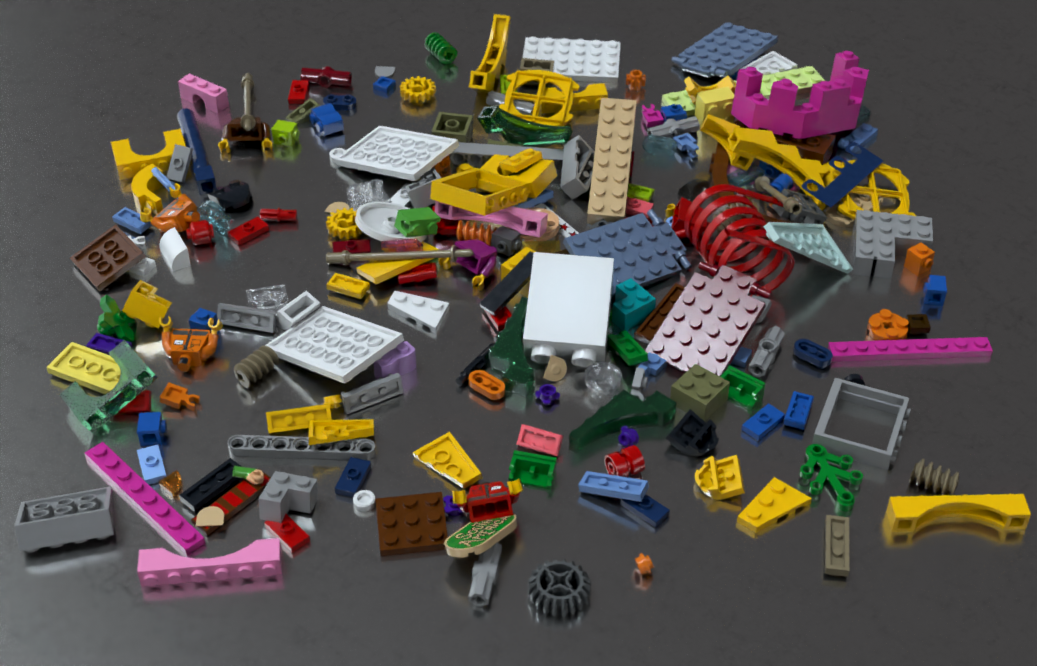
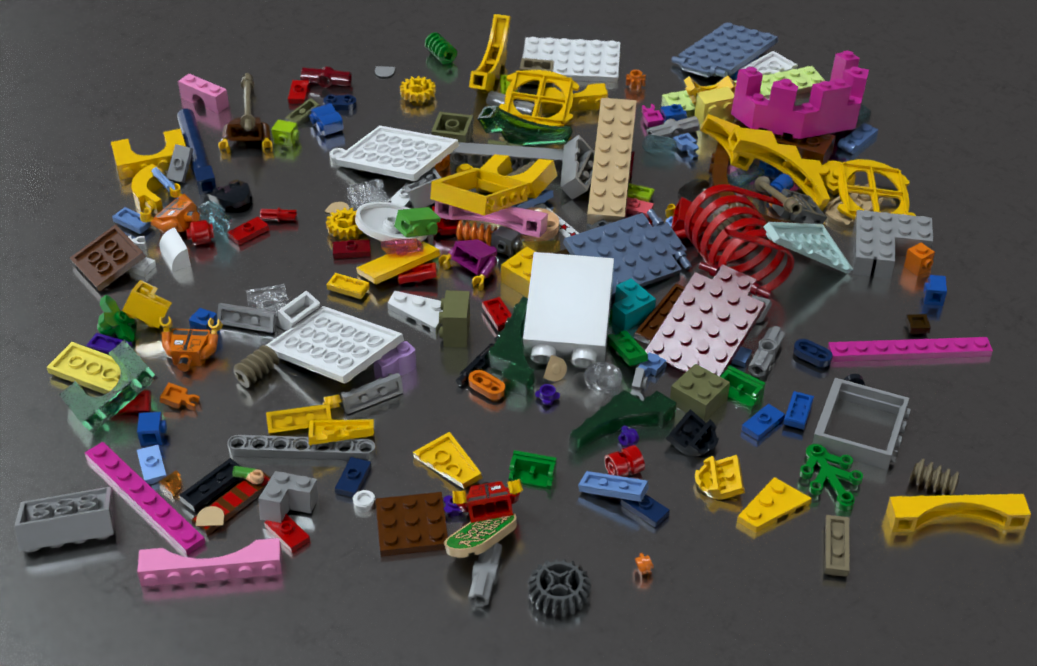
dark tan bar [326,245,474,265] -> none
blue tile [373,76,396,93] -> none
black tile [479,251,534,316] -> none
yellow slope [500,148,543,176] -> none
coral plate [516,424,564,456] -> none
dark blue piece [802,142,884,207] -> none
orange plate [867,309,909,341] -> none
none -> olive brick [439,290,470,348]

